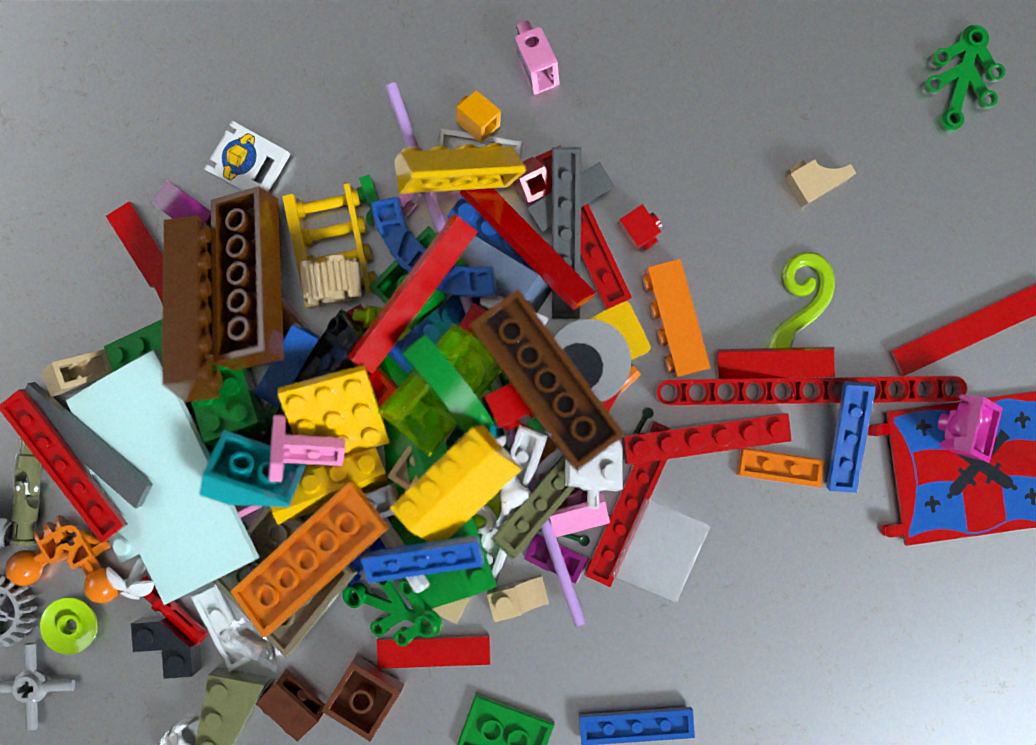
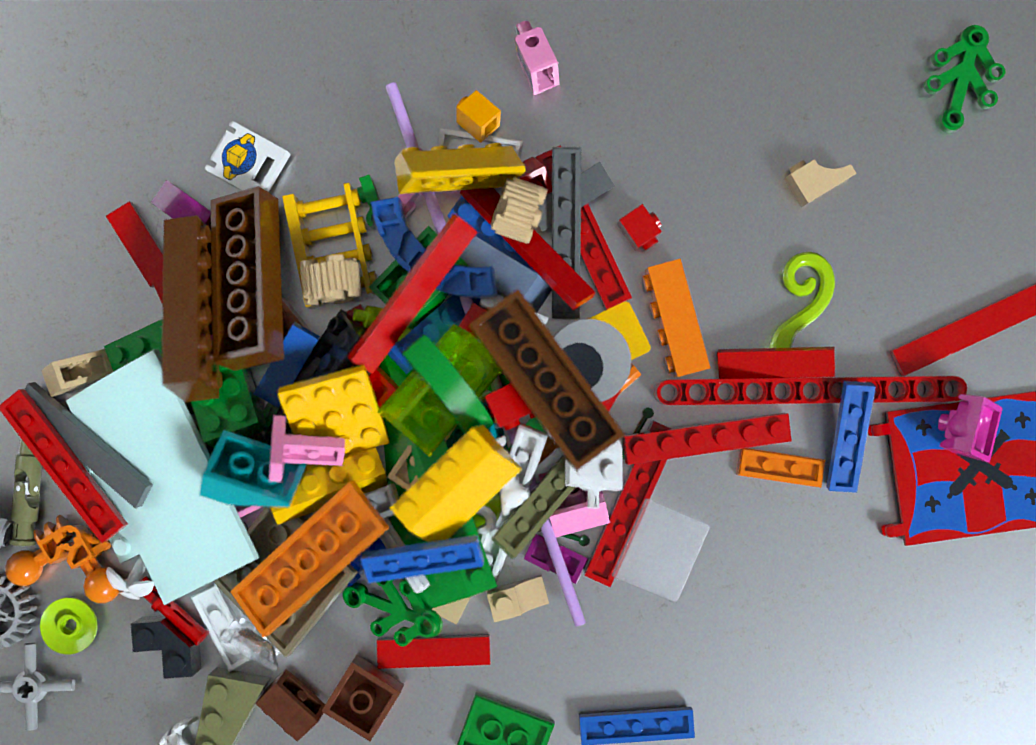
none -> tan brick [490,177,547,244]

